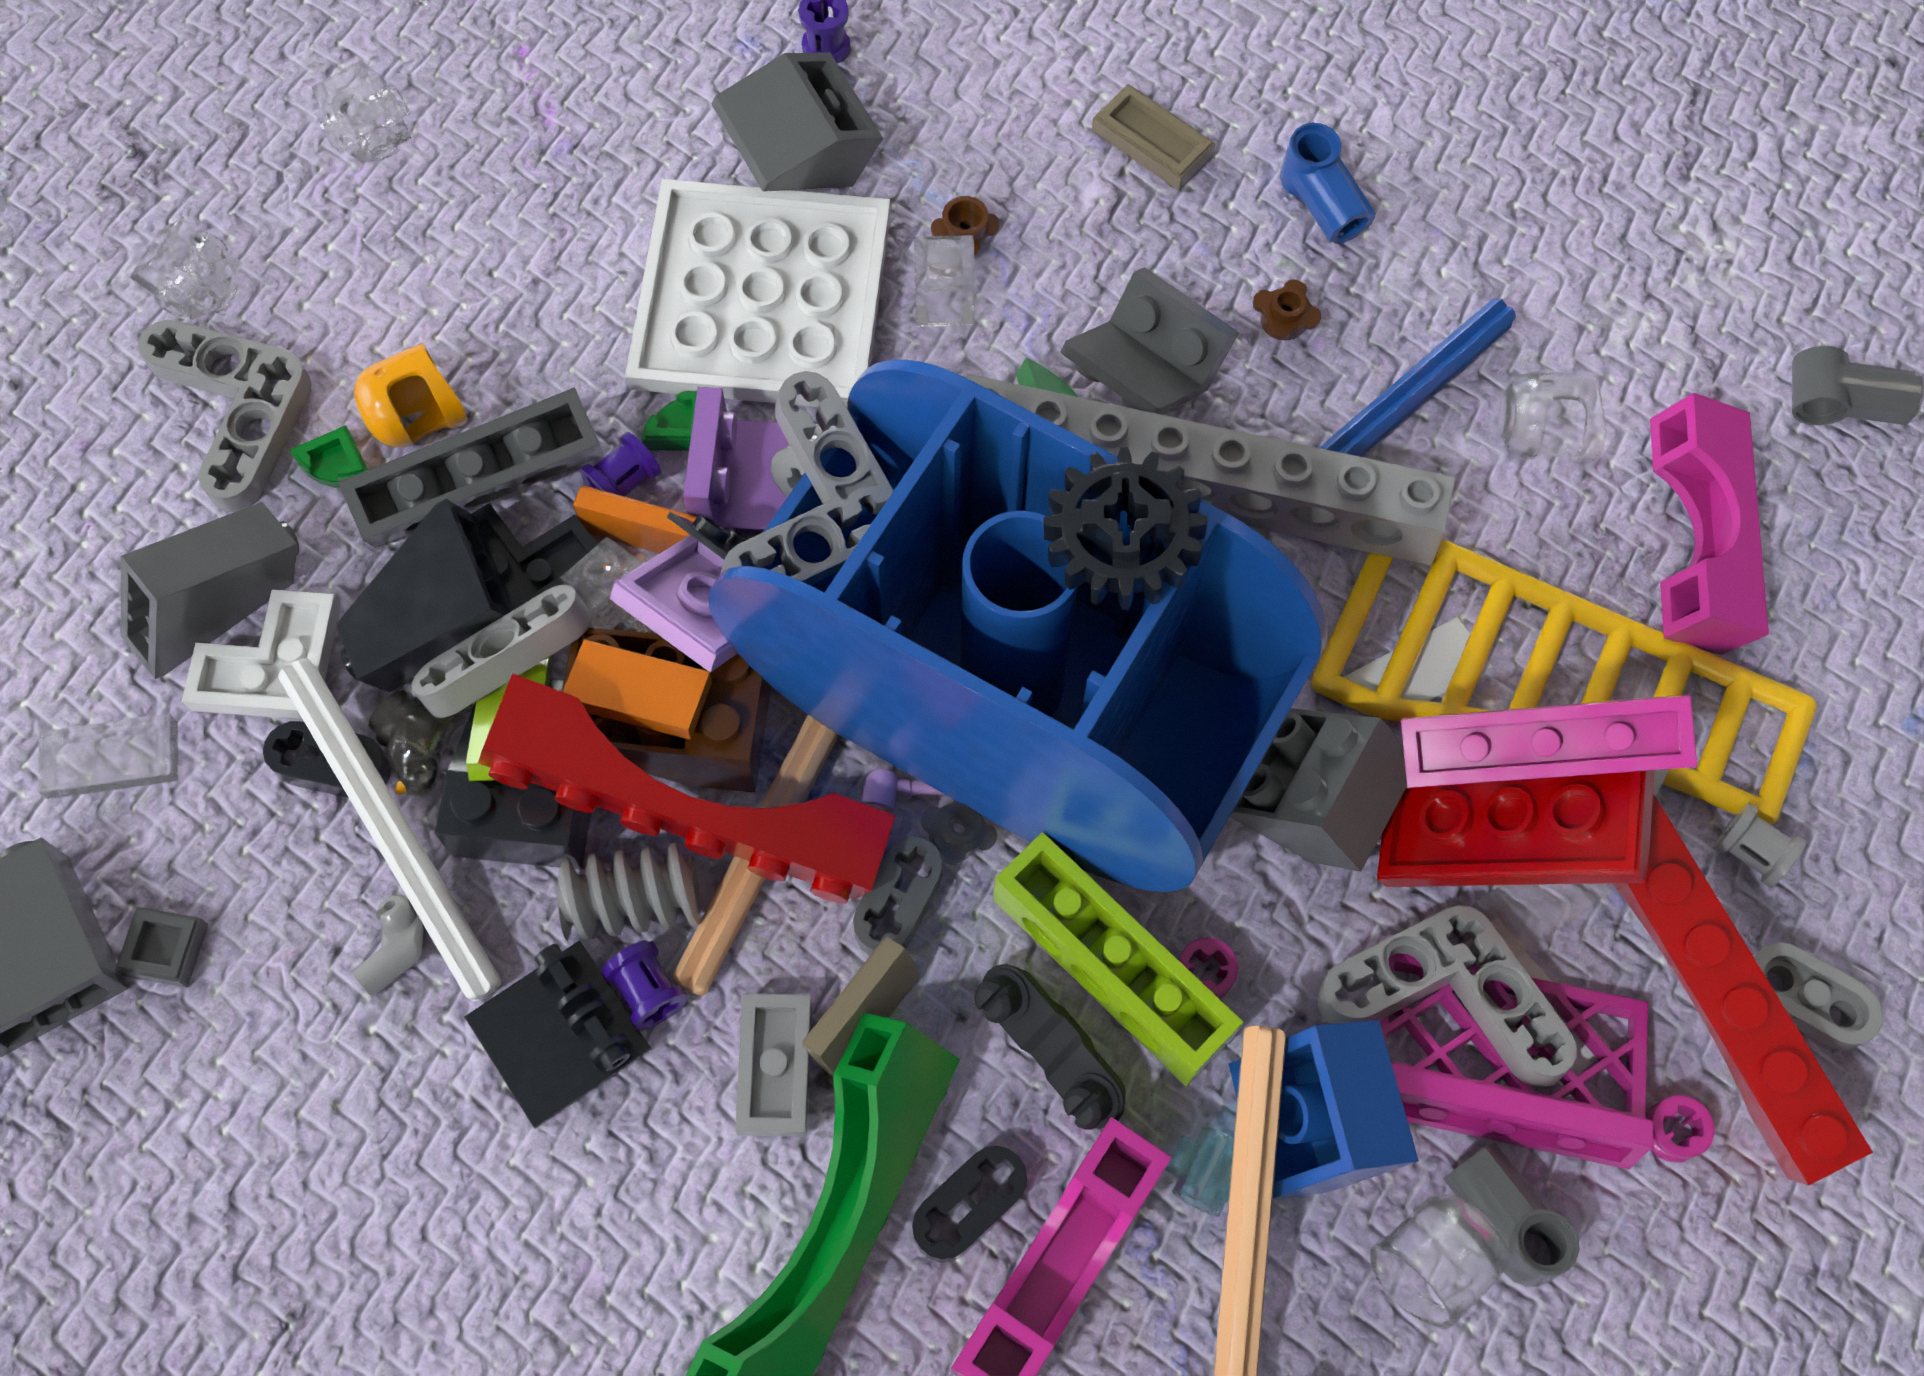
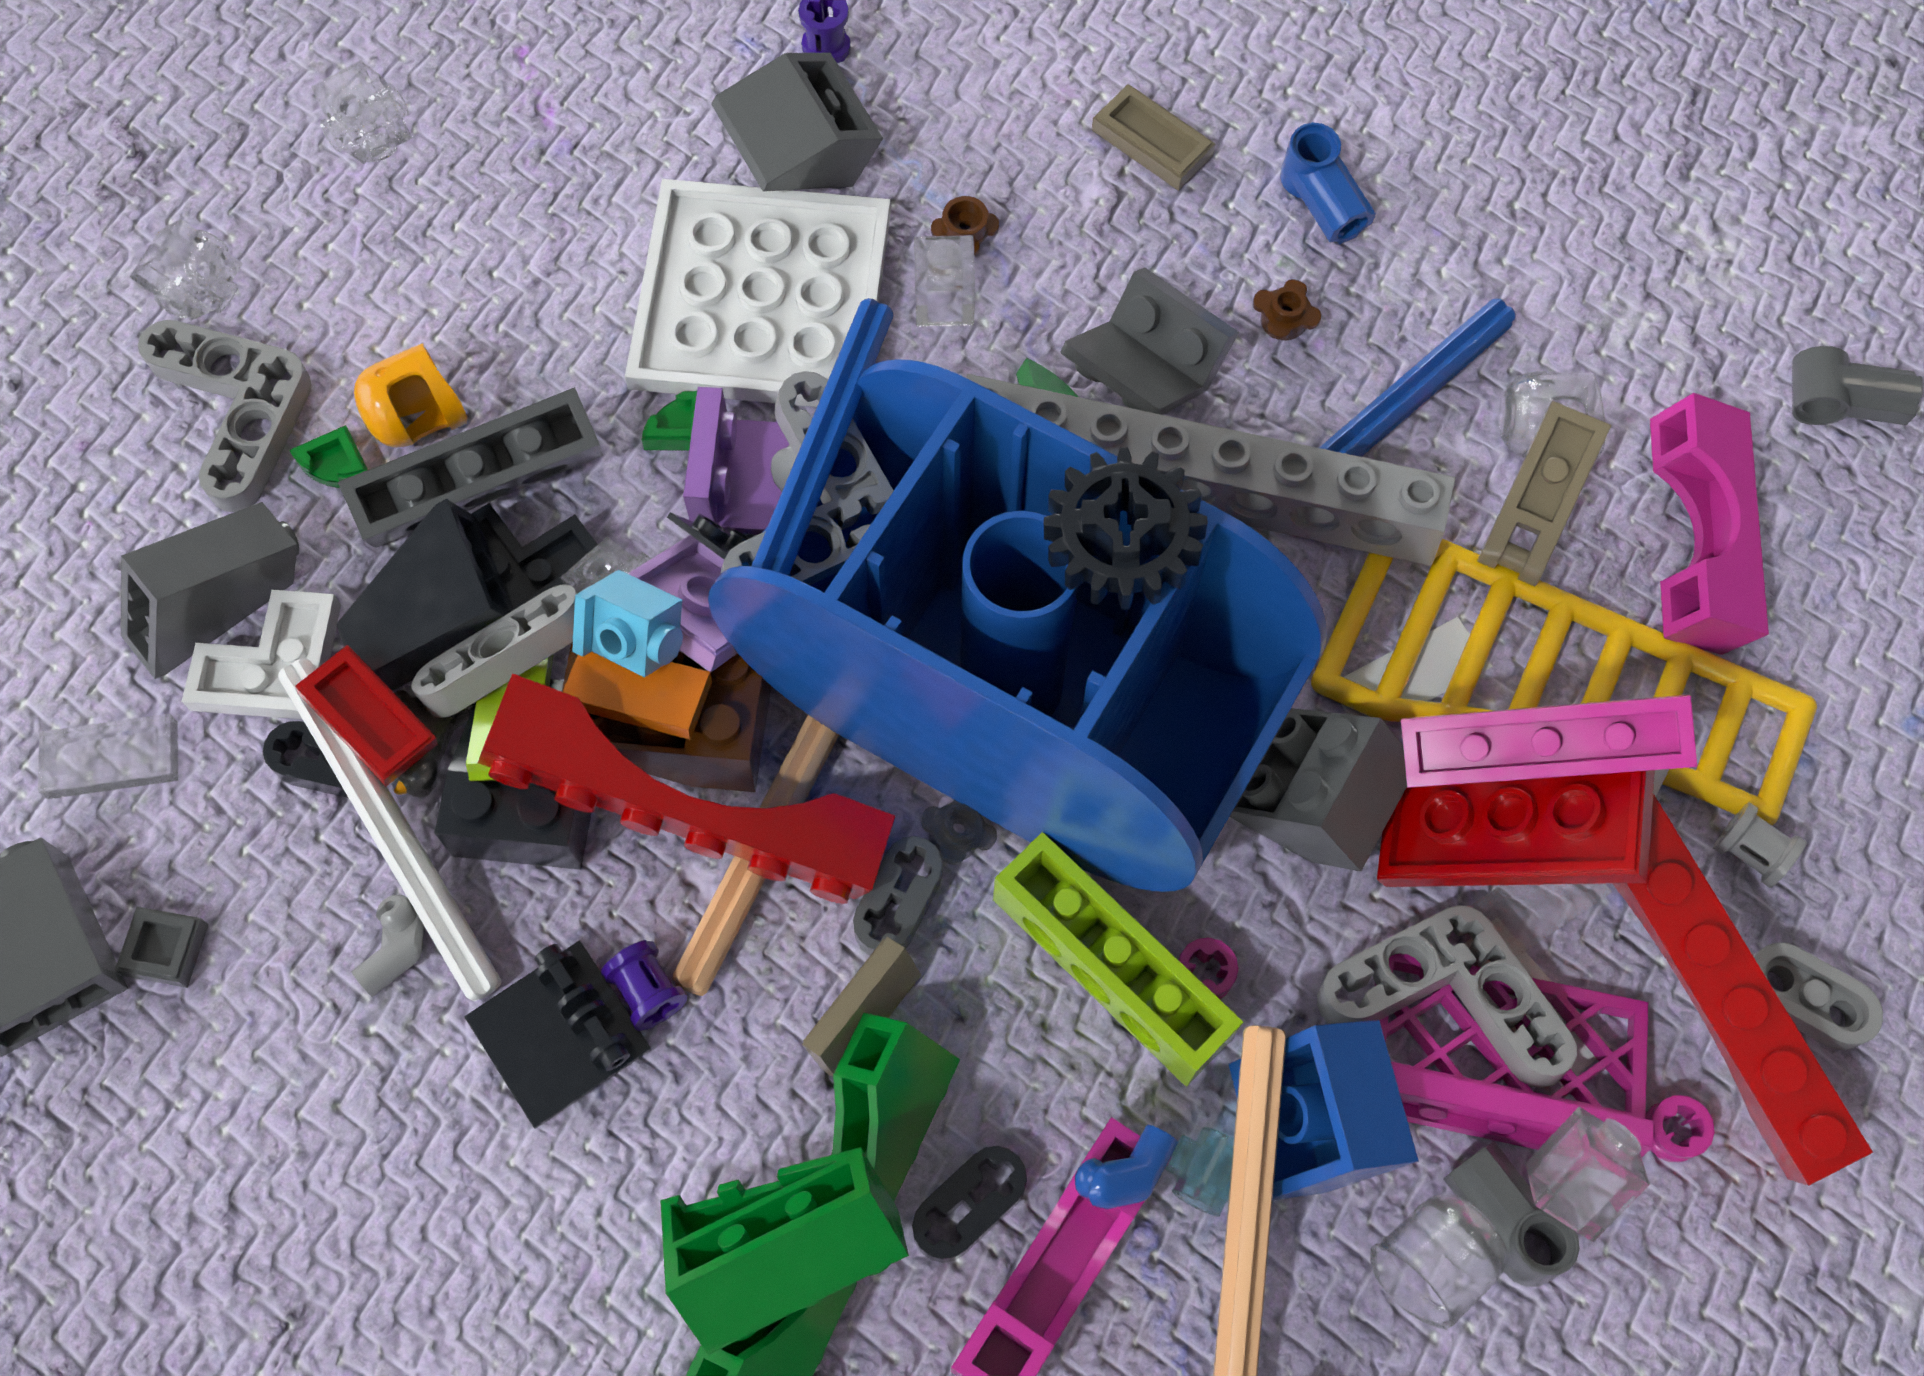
light grey piece [557,843,701,942] -> none
orange tile [573,486,696,554] -> none
dark purple bush [579,432,662,497] -> none
light grey plate [735,994,812,1137] -> none
lavender hand [860,769,943,814] -> none
black piece [974,964,1126,1130] -> none
none -> red tile [295,645,438,787]
none -> medium azure brick [572,570,683,678]
none -> green wedge [660,1147,909,1355]
none -> blue axle [752,298,894,576]
none -> blue arm [1075,1124,1178,1210]
none -> dark tan plate [1477,400,1612,587]
none -> clear brick [1525,1106,1650,1242]

